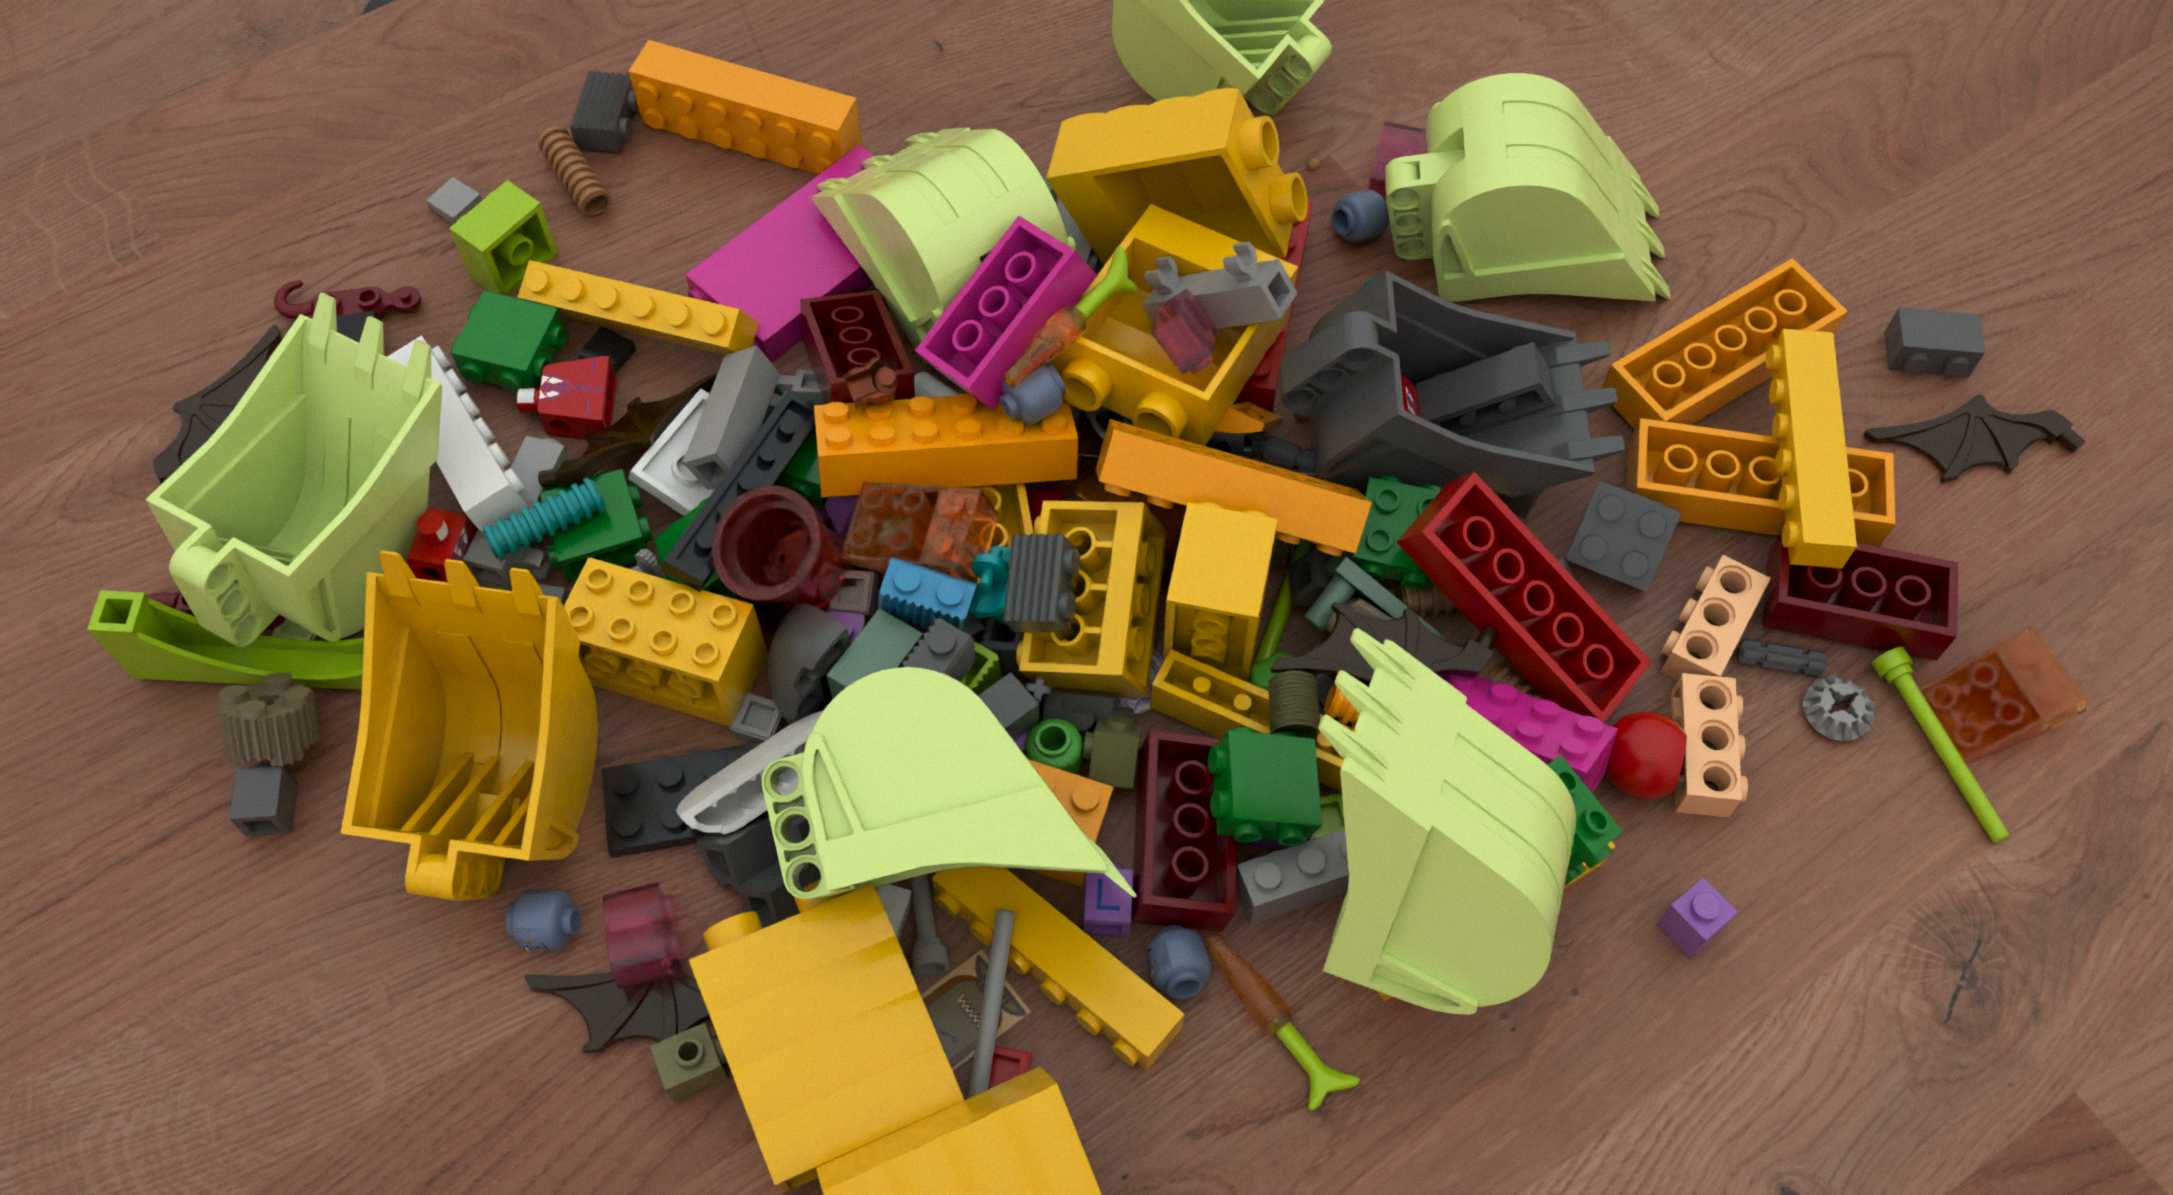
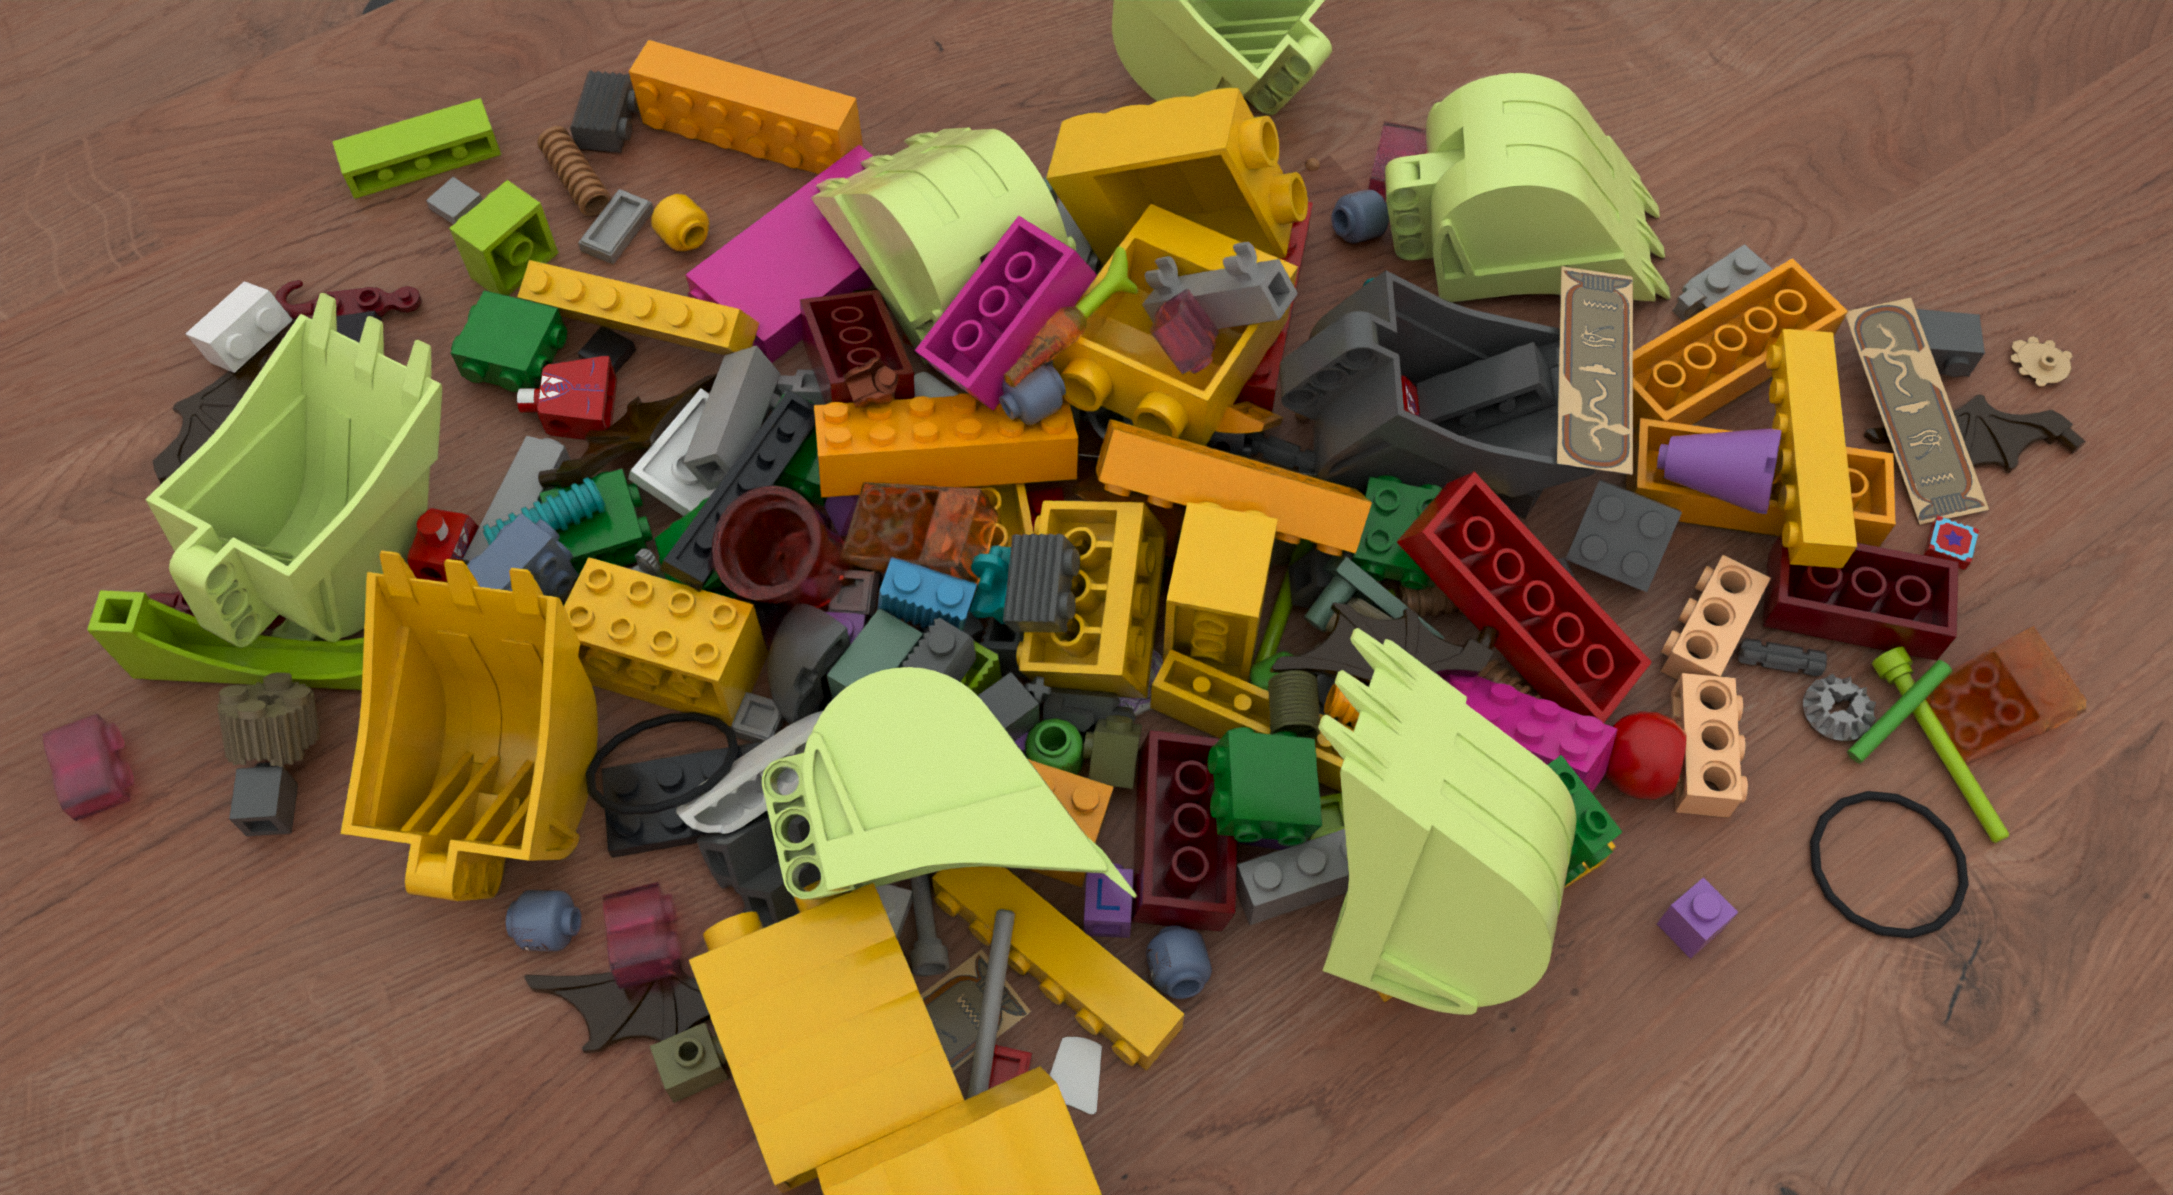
white brick [387,335,528,535] -> none
piece [1205,932,1360,1111] -> none
none -> clear pink brick [43,713,134,821]
none -> white brick [185,281,292,373]
none -> lime brick [332,98,502,199]
none -> sand blue brick [467,513,579,597]
none -> light grey tile [578,189,654,264]
none -> black piece [586,712,738,815]
none -> yellow head [651,194,709,252]
none -> white sticker [1050,1037,1102,1114]
none -> sticker [1557,266,1633,475]
none -> medium lavender cone [1657,428,1782,514]
none -> light grey hinge [1673,244,1772,321]
none -> black piece [1810,791,1969,938]
none -> sticker [1845,298,1989,525]
none -> bright green bar [1847,660,1952,764]
none -> red tile [1924,516,1979,570]
none -> tan piece [2011,336,2073,387]

